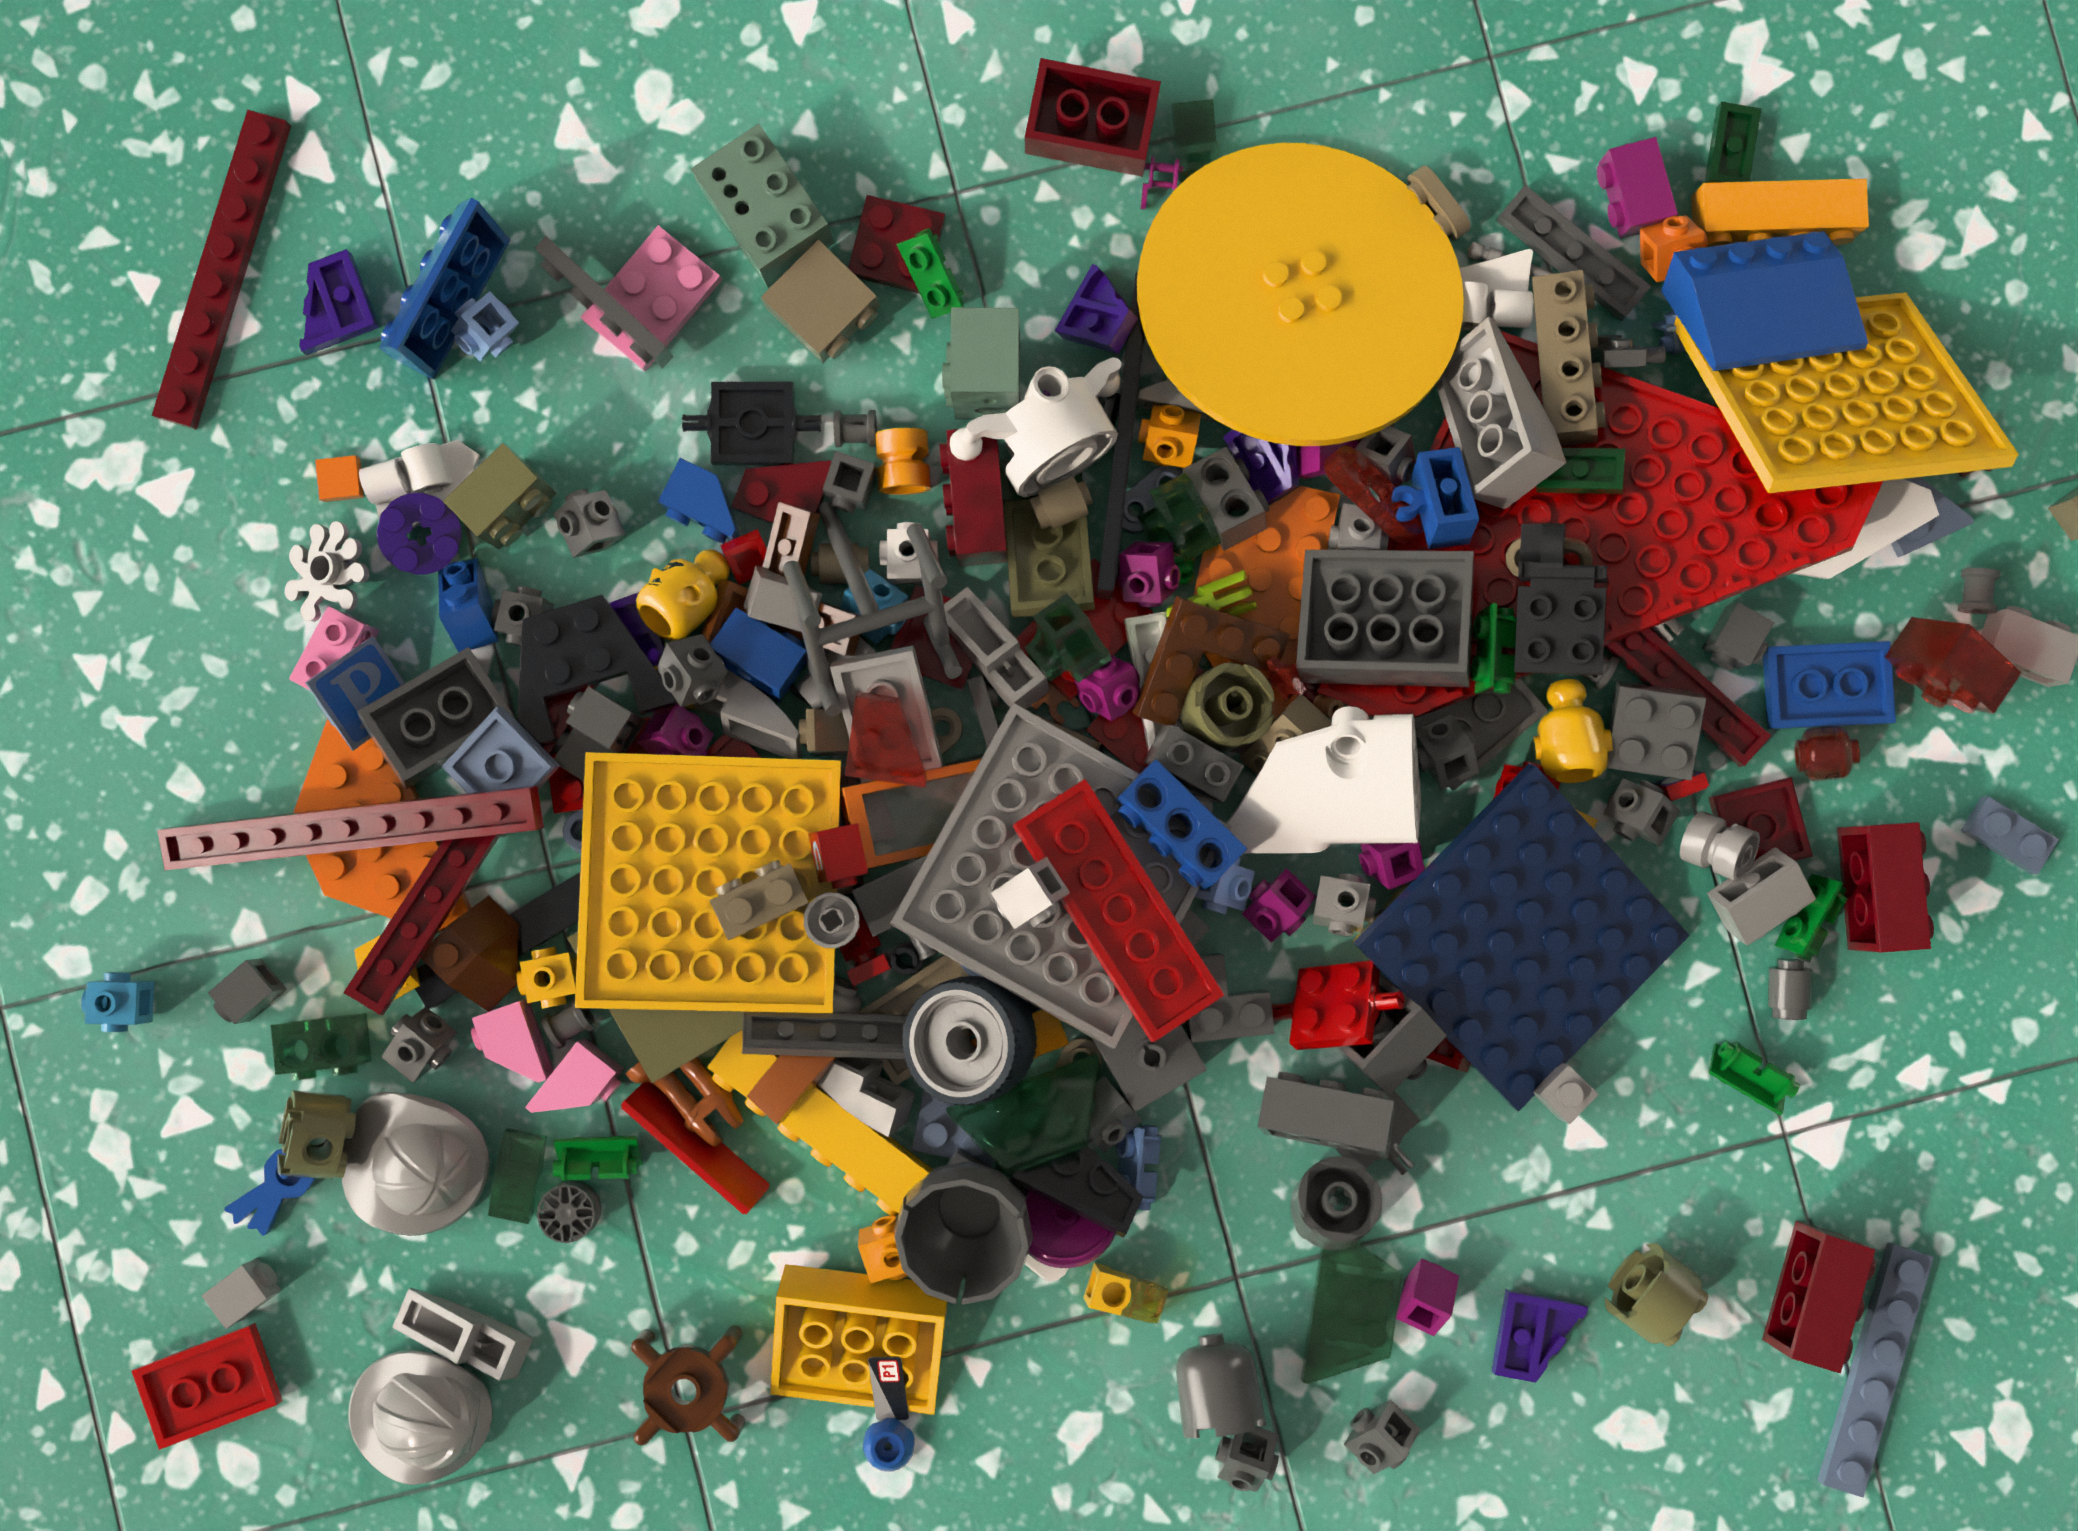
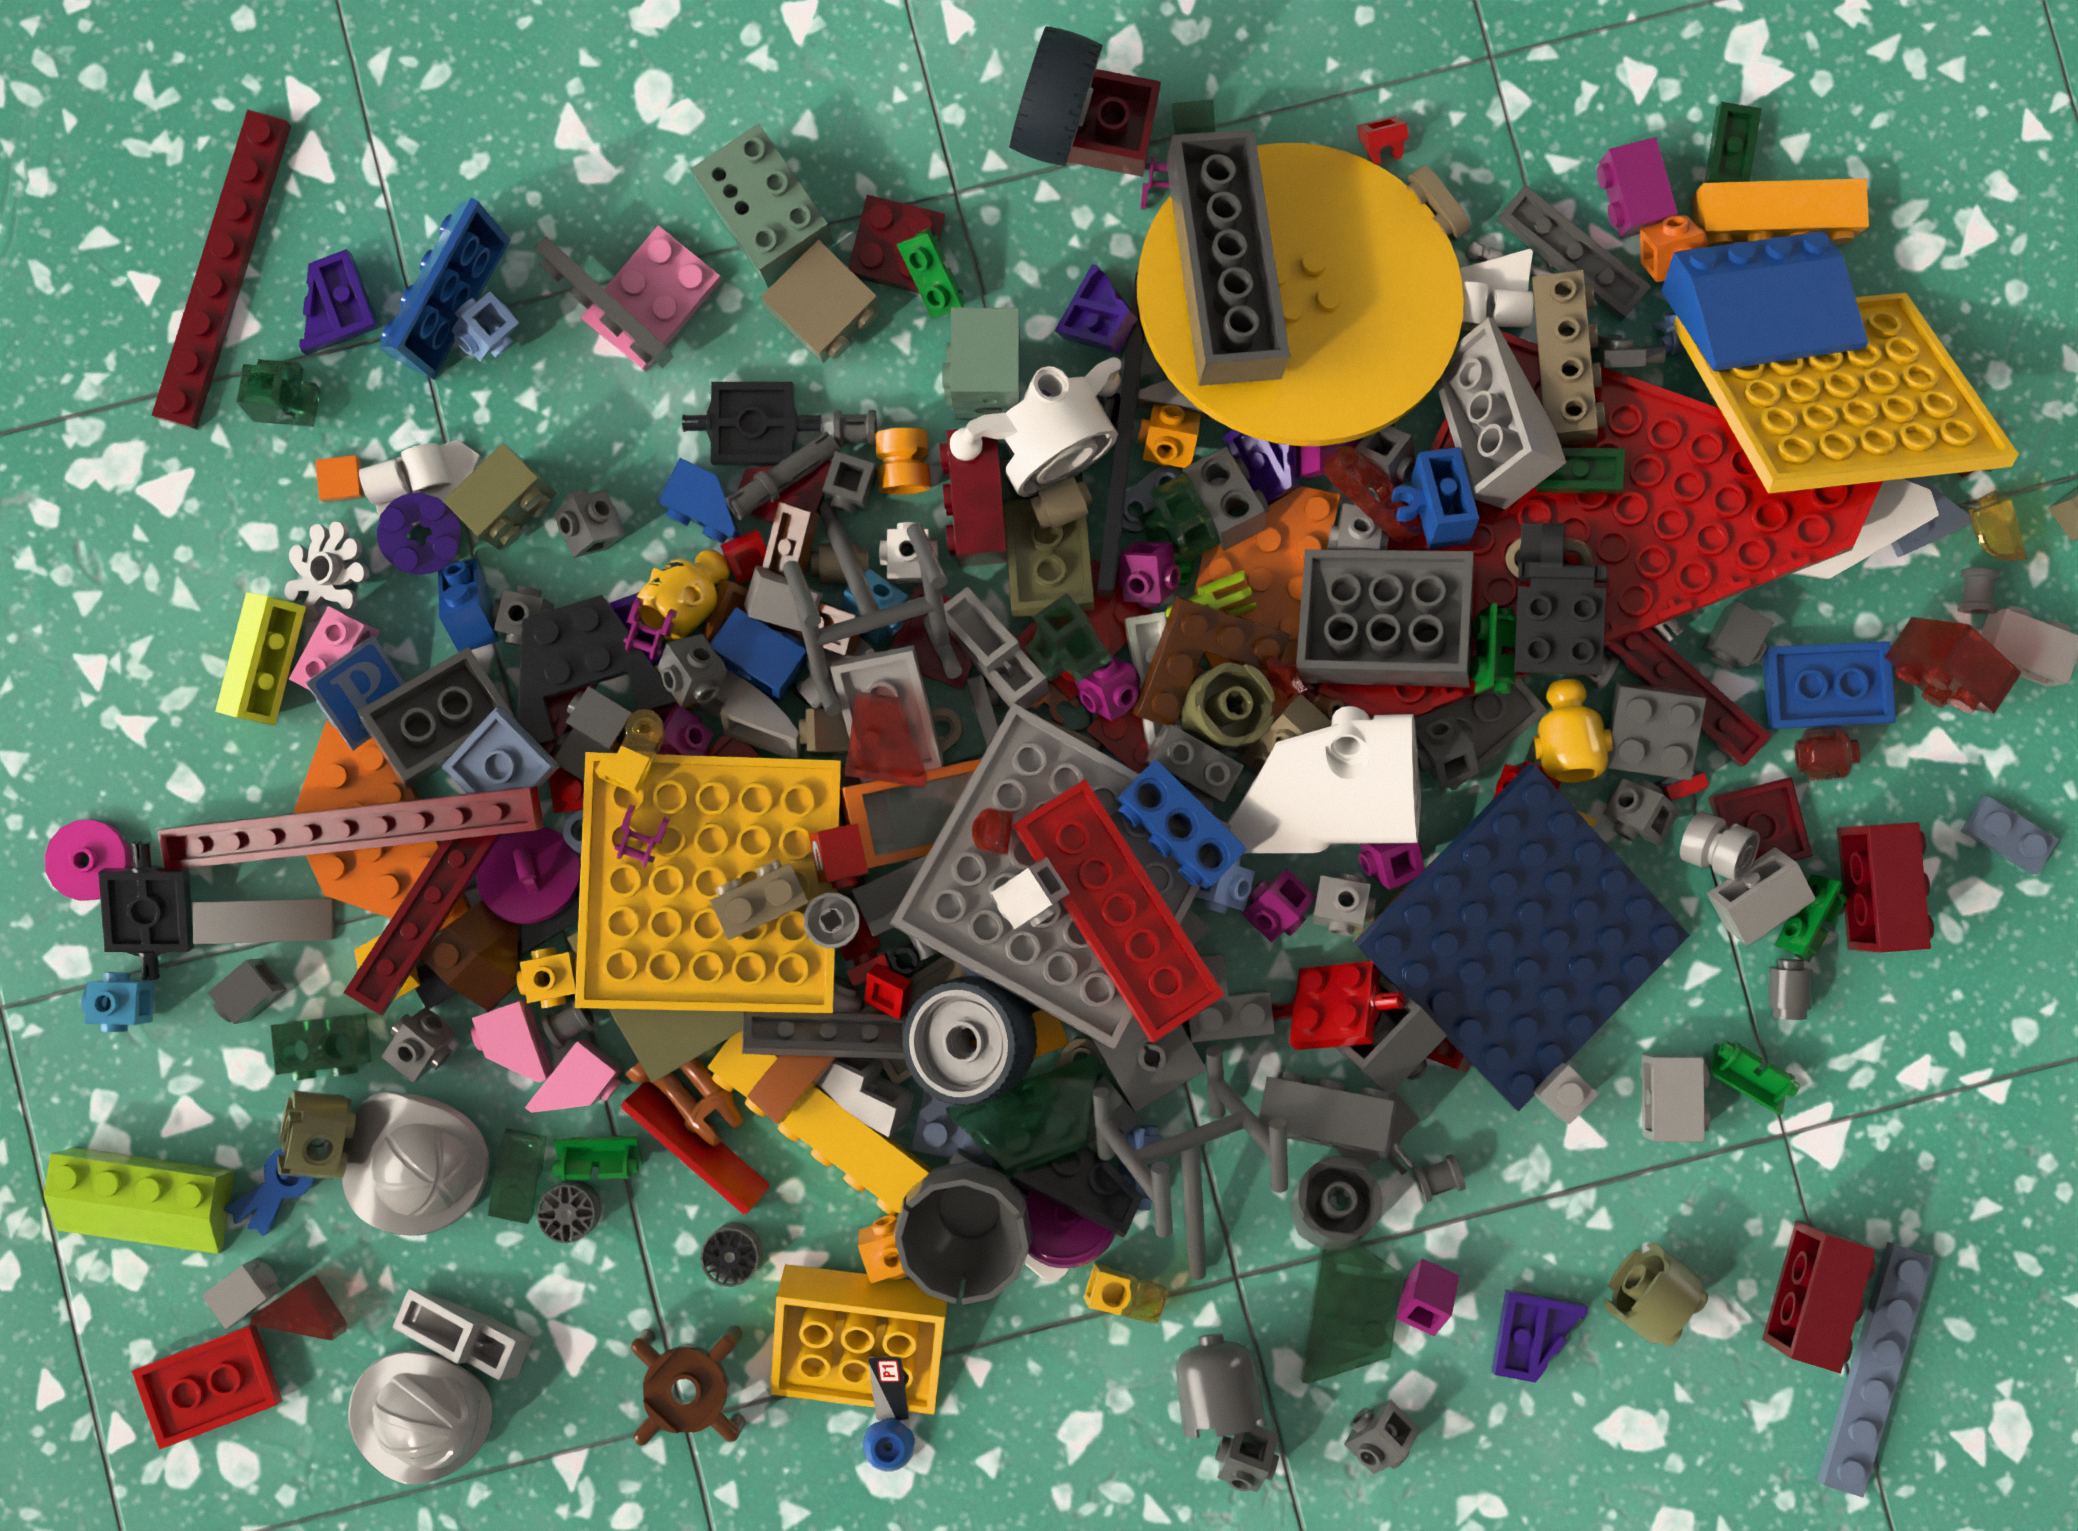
none -> lime slope [43,1147,235,1254]
none -> dark pink plate [44,819,132,901]
none -> black plate [98,840,194,981]
none -> light grey slope [193,899,335,944]
none -> neon yellow brick [215,593,306,726]
none -> clear green brick [236,359,320,427]
none -> clear red slope [250,1275,347,1341]
none -> magenta shield [477,827,581,924]
none -> leg [595,709,665,795]
none -> magenta piece [614,804,670,868]
none -> magenta piece [623,597,677,660]
none -> dark grey wheel [700,1223,763,1287]
none -> dark grey pin [725,431,840,520]
none -> red plate [864,963,912,1020]
none -> clear red plate [972,808,1013,856]
none -> black wheel [1009,26,1103,166]
none -> dark grey piece [1093,1046,1288,1280]
none -> dark grey brick [1166,129,1290,386]
none -> red tile [1357,116,1409,165]
none -> dark grey bush [1413,1154,1466,1203]
none -> light grey brick [1642,1054,1710,1142]
none -> clear yellow brick [1967,490,2027,562]

